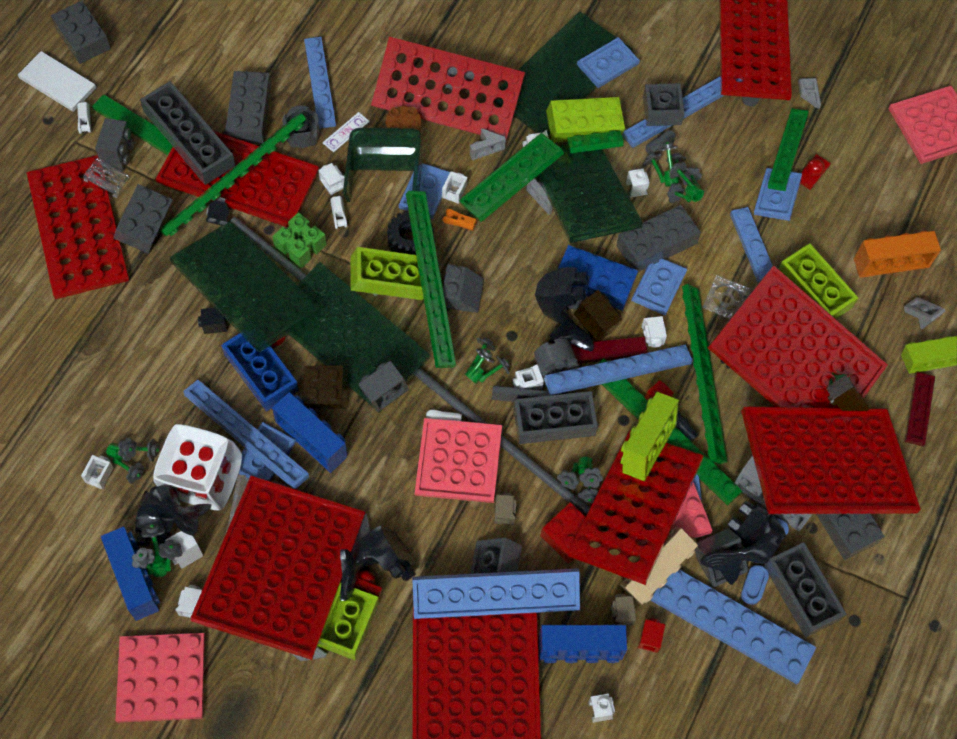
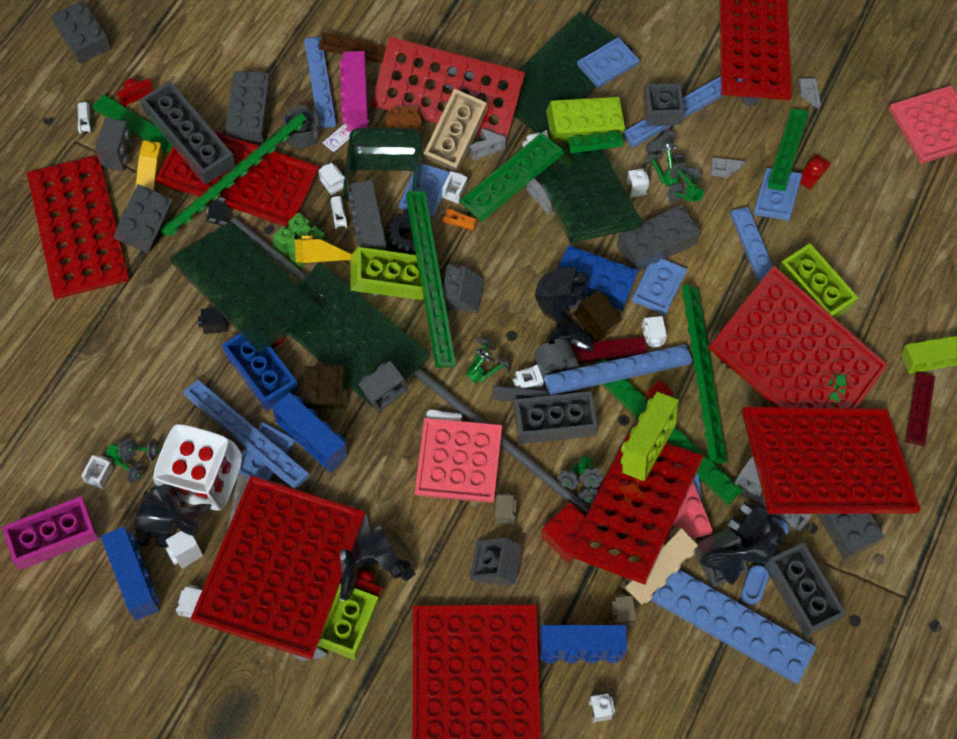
white tile [18,51,96,112] -> none
clear piece [83,158,129,198] -> none
coral plate [115,633,205,723] -> none
dark grey plant [132,523,183,577] -> none
medium blue plate [412,569,580,619] -> none
red brick [638,618,666,653] -> none
black pin [675,411,699,442] -> none
clear piece [703,275,751,319] -> none
dark brown slope [826,375,870,411] -> none
orange brick [853,231,941,278] -> none
light grey slope [904,297,945,330] -> none
none -> dark pink brick [2,496,99,570]
none -> red tile [116,78,154,106]
none -> yellow slope [135,141,164,191]
none -> yellow slope [295,235,352,263]
none -> reddish brown tile [319,32,386,63]
none -> dark pink brick [340,51,368,131]
none -> dark grey brick [348,180,386,251]
none -> tan brick [424,89,489,172]
none -> light grey tile [710,157,745,178]

